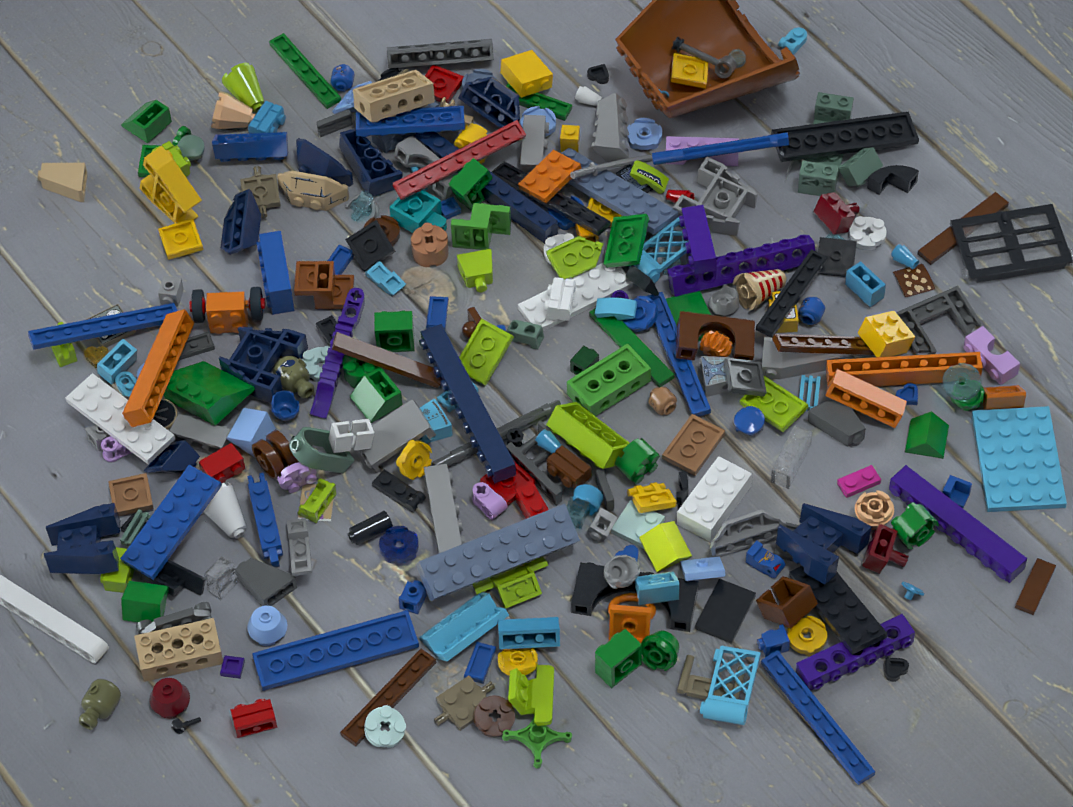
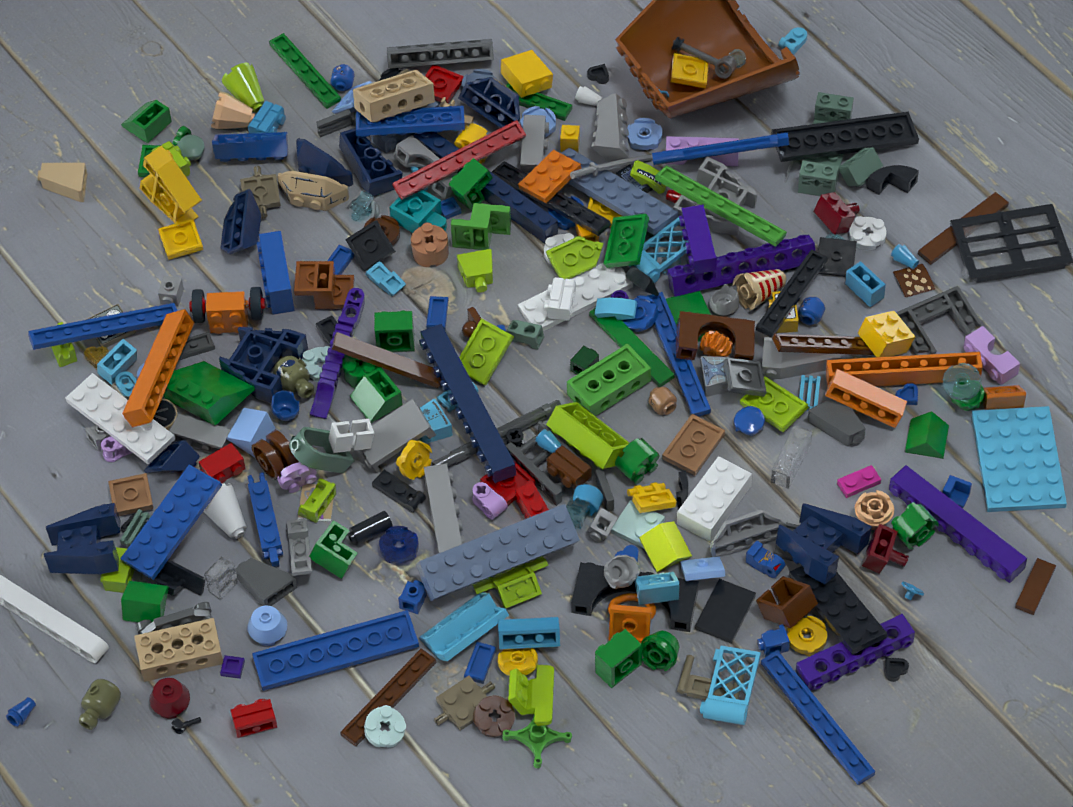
none -> blue cone [6,697,36,727]
none -> green brick [309,520,358,579]
none -> bright green tile [655,165,787,247]

